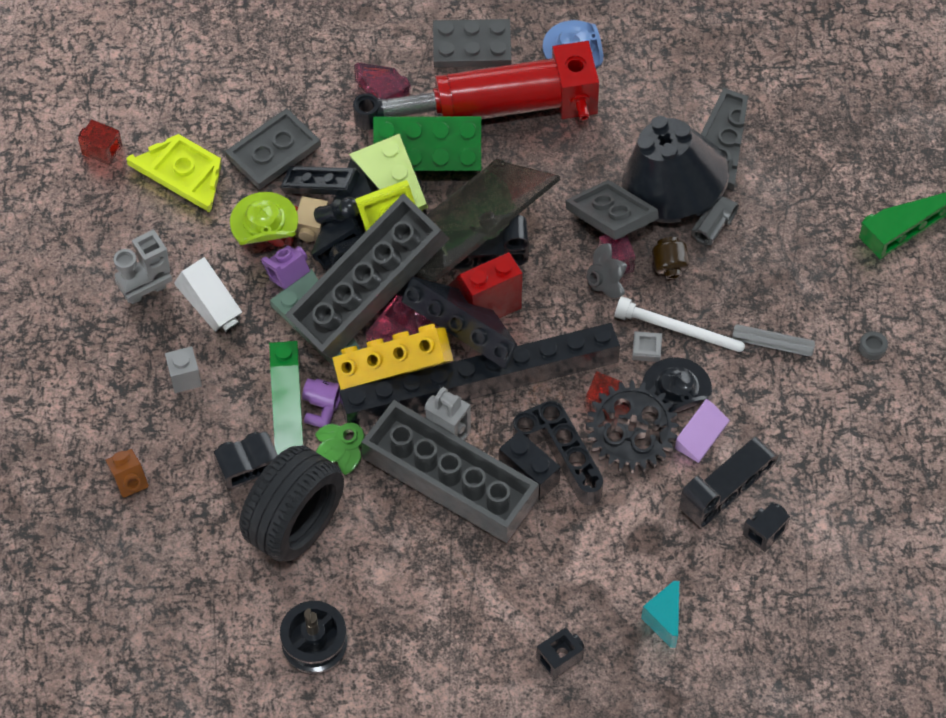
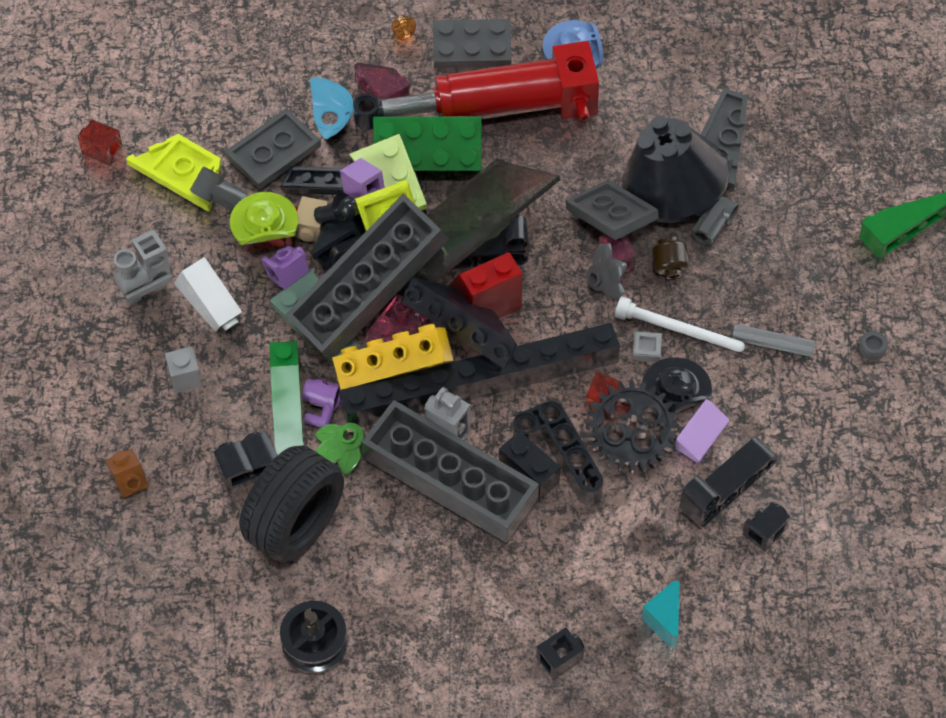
none -> dark grey piece [190,166,248,211]
none -> medium azure piece [310,77,353,140]
none -> medium lavender brick [340,158,385,199]
none -> clear orange plate [391,15,416,41]

